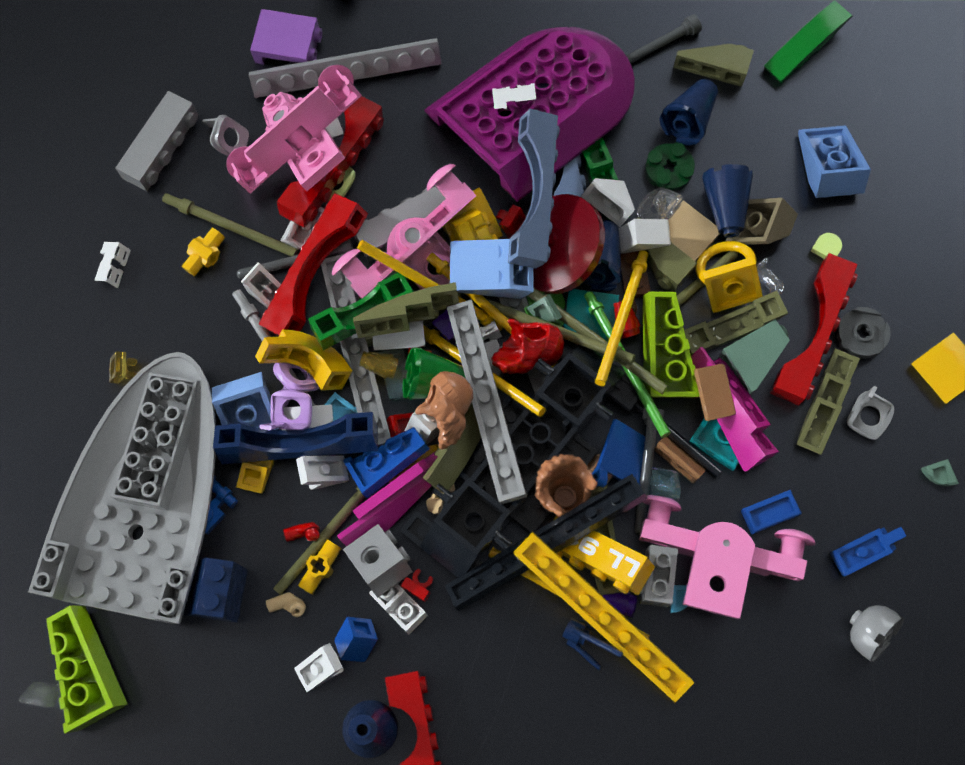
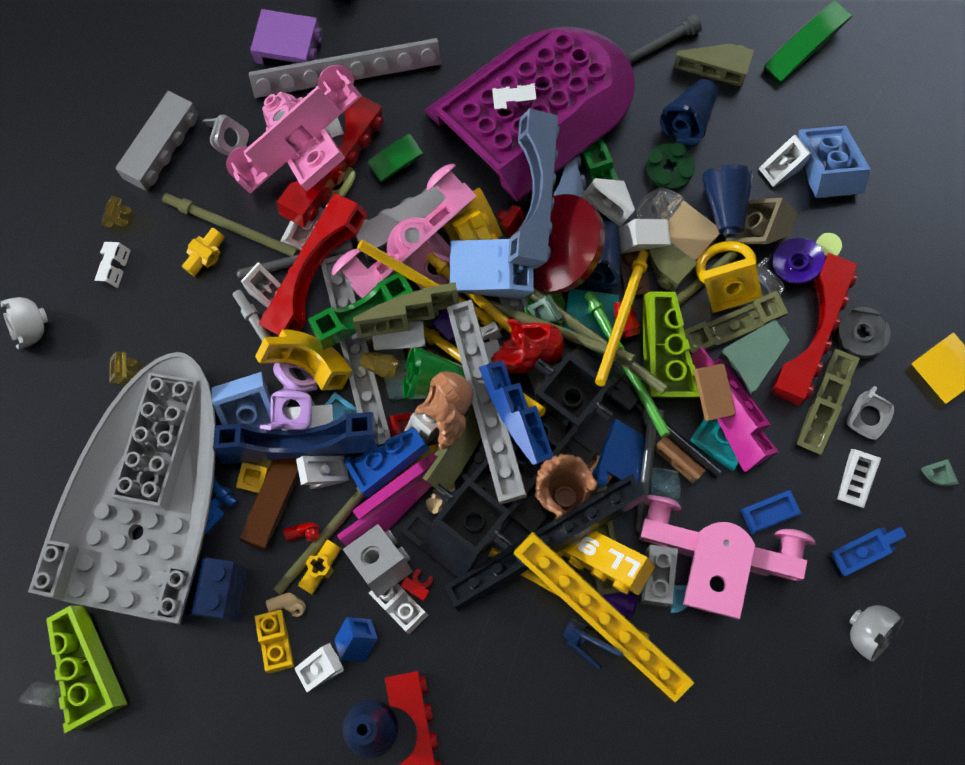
none -> white cylinder [1,297,48,350]
none -> clear yellow tile [101,196,131,228]
none -> reddish brown slope [240,458,299,550]
none -> yellow slope [255,610,294,674]
none -> green slope [368,134,424,182]
none -> blue slope [479,360,553,465]
none -> white slope [758,135,811,187]
none -> dark purple dish [773,238,825,284]
none -> white slope [837,449,881,508]

